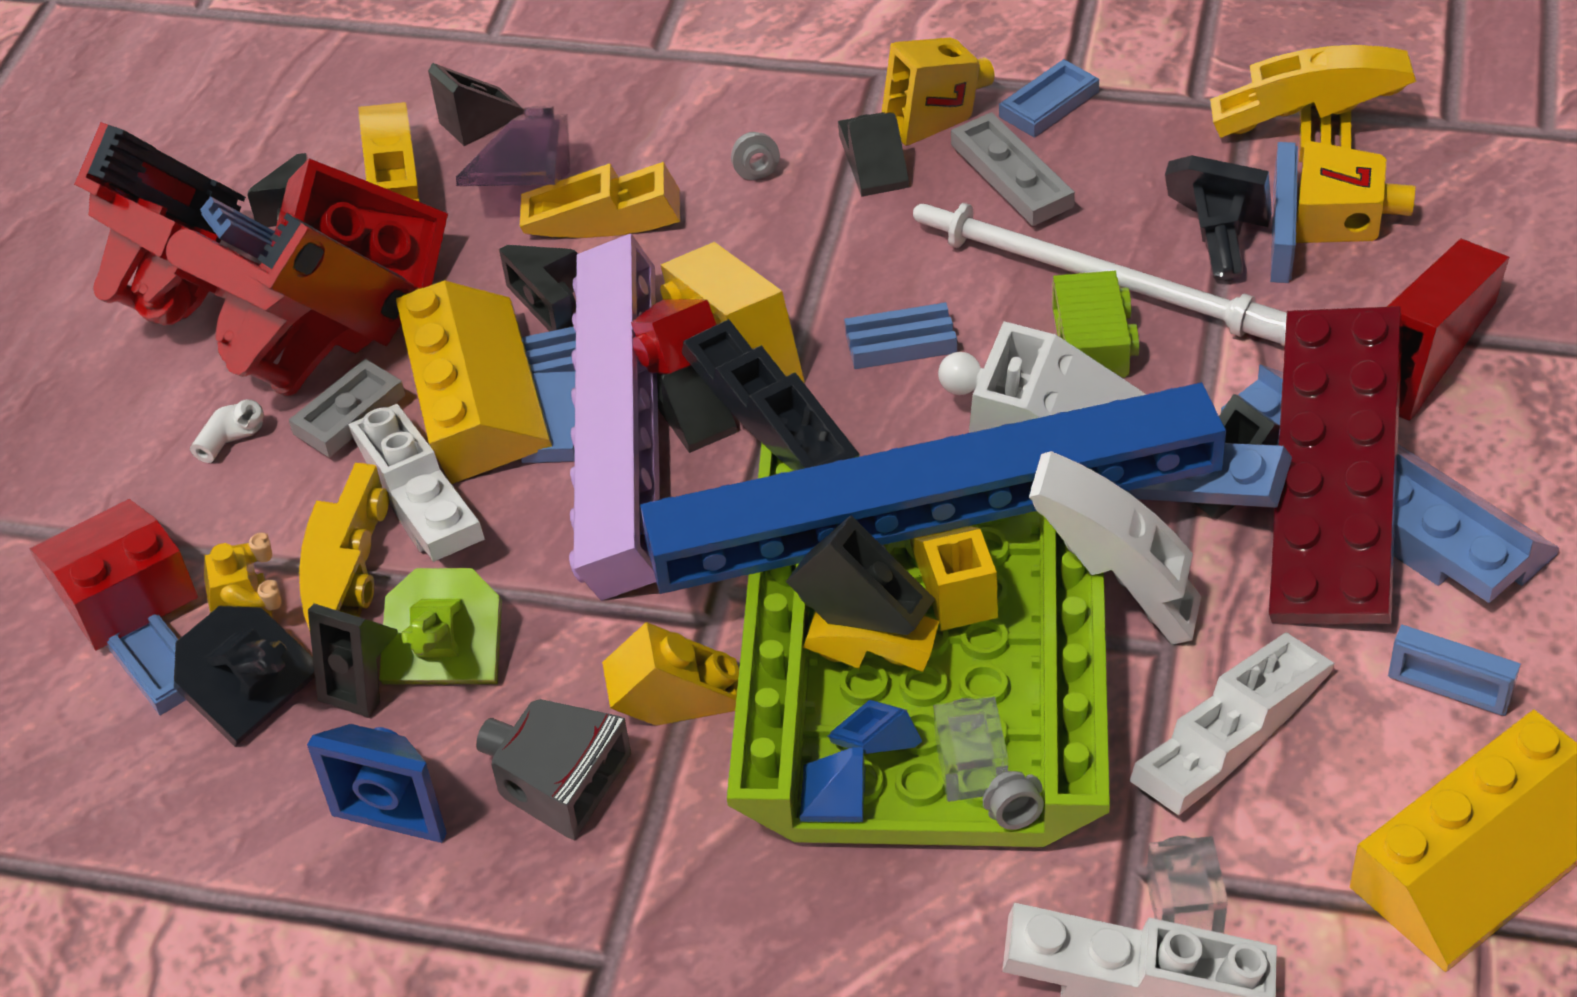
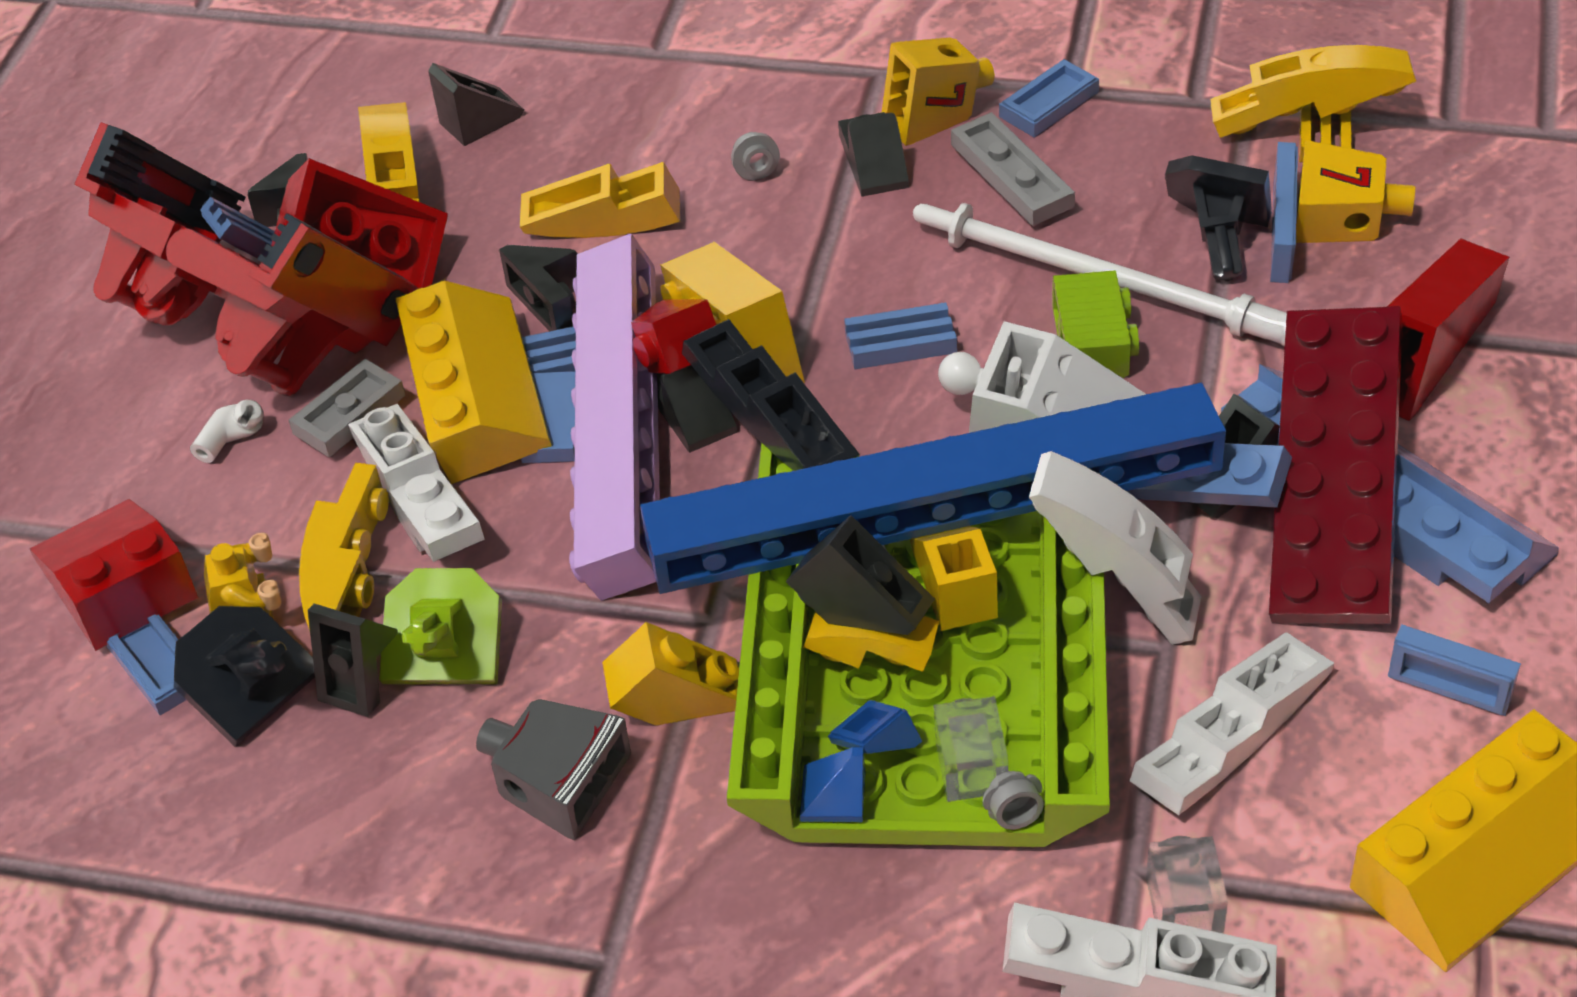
blue slope [307,724,447,843] -> none
clear purple slope [456,106,571,186] -> none

